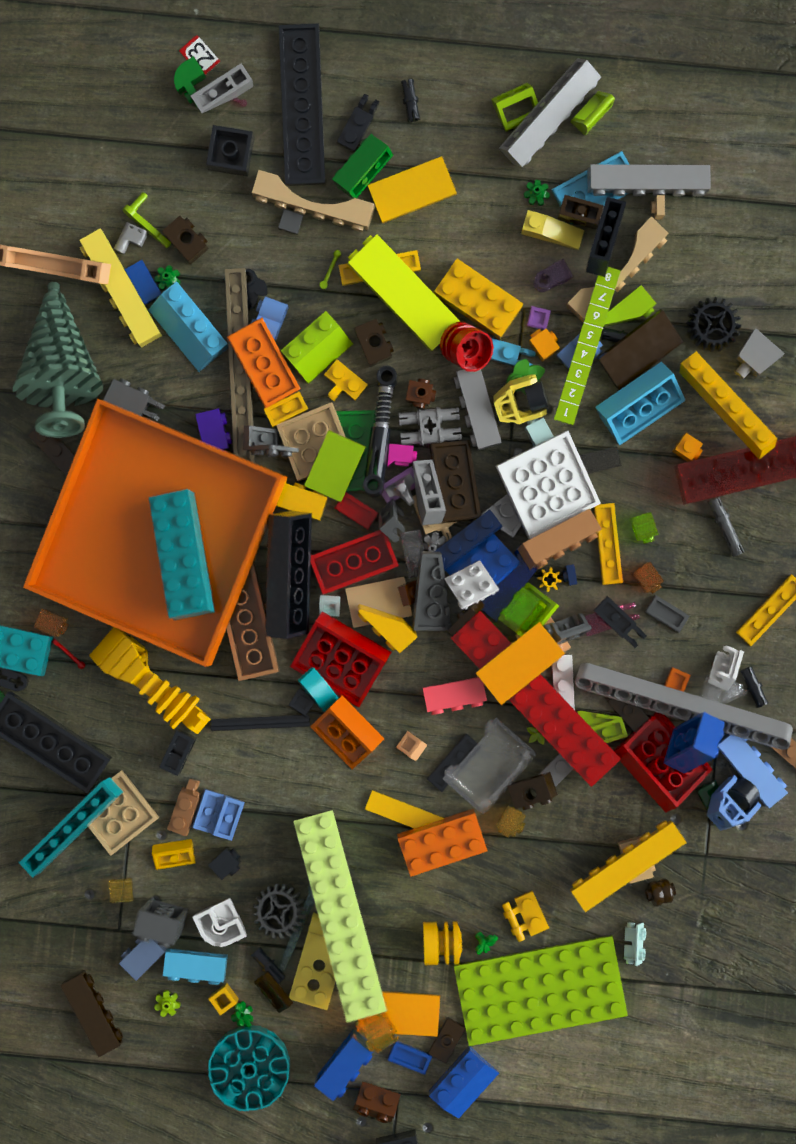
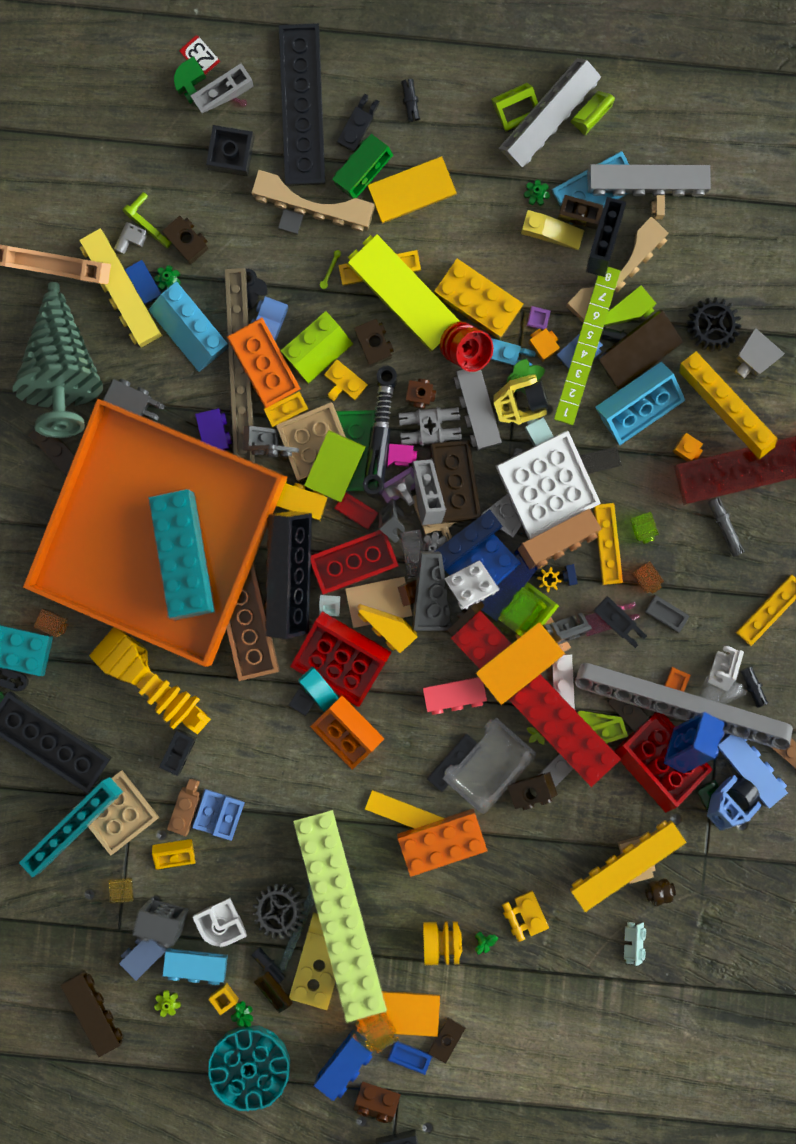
red hinge [52,638,85,669] -> none
black brick [208,847,241,880] -> none
black axle [210,715,310,731] -> none
light nougat slope [396,731,427,761] -> none
blue slope [429,1046,499,1118] -> none
lime plate [454,935,628,1046] -> none
clear yellow brick [496,804,526,838] -> none
clear purple piece [534,259,574,292] -> none

